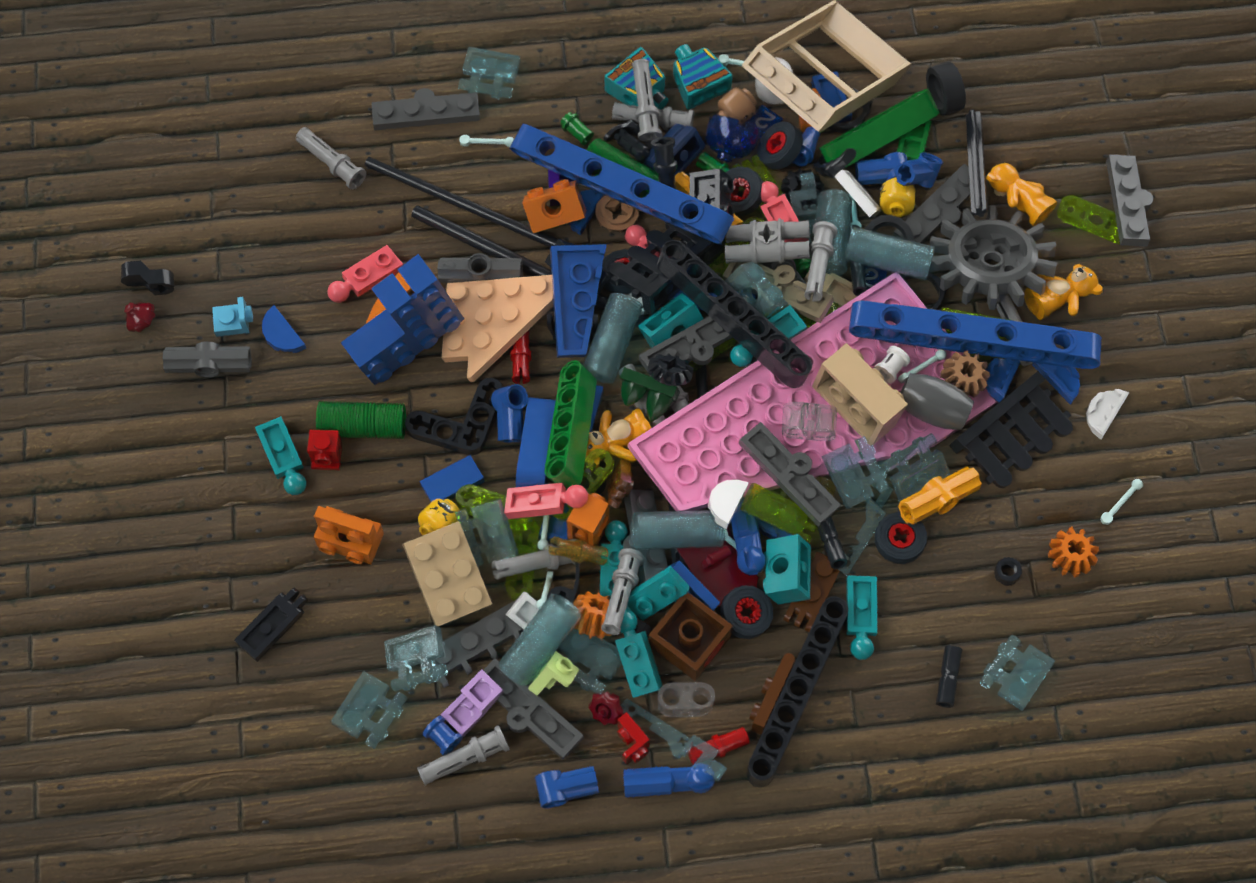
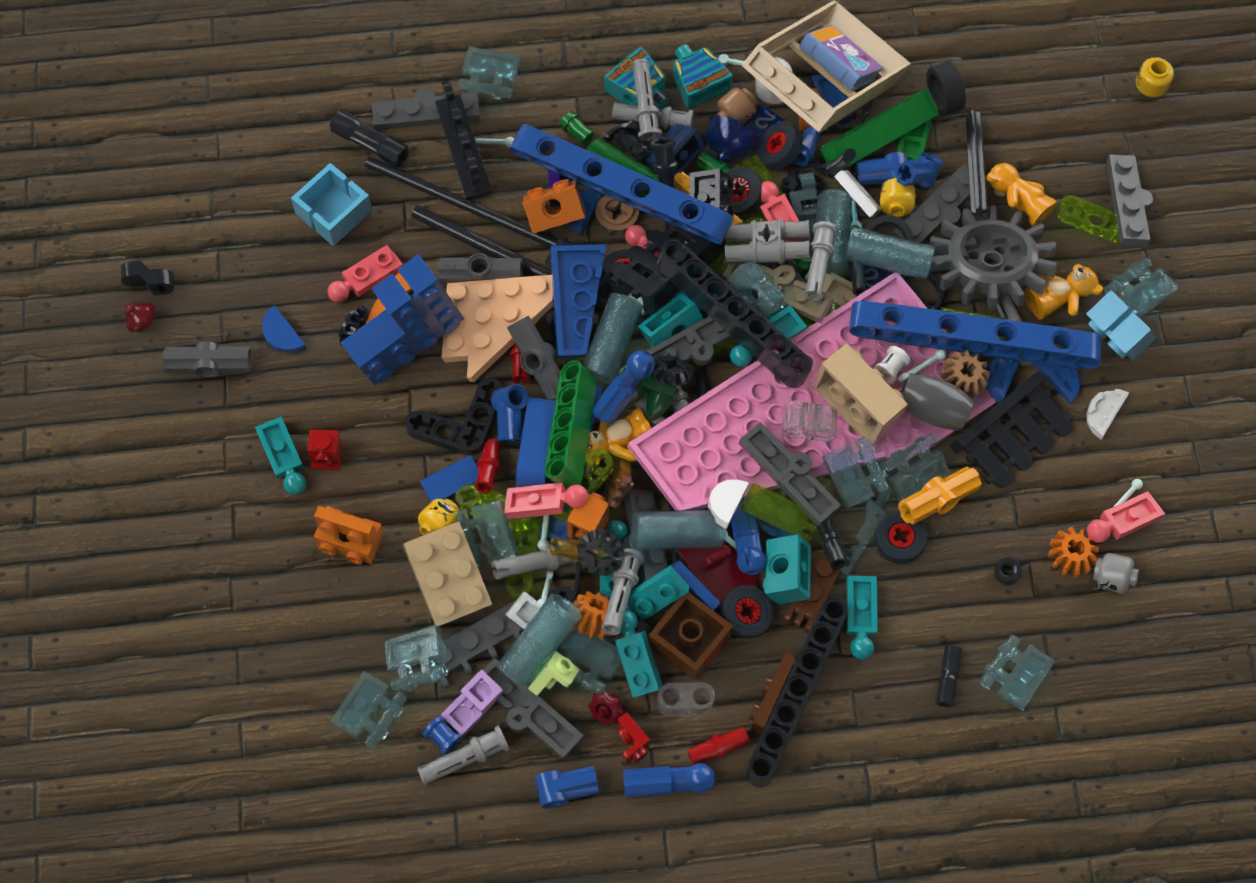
medium azure bracket [212,297,253,337] -> none
black hinge [234,588,308,662] -> none
light grey pin [296,127,366,190] -> none
green piece [316,401,406,439] -> none
clear light blue piece [621,698,727,781] -> none
none -> medium azure piece [291,163,372,246]
none -> black axle [329,110,409,167]
none -> black gear [339,305,369,346]
none -> black fence [435,80,492,200]
none -> red pin [475,439,502,494]
none -> dark grey piece [507,315,560,399]
none -> black gear [577,529,624,576]
none -> blue piece [592,351,655,424]
none -> piece [800,25,883,91]
none -> medium azure piece [1086,290,1157,361]
none -> coral plate [1087,491,1165,543]
none -> light grey head [1093,553,1139,594]
none -> clear light blue plate [1104,257,1178,319]
none -> yellow head [1136,58,1174,97]

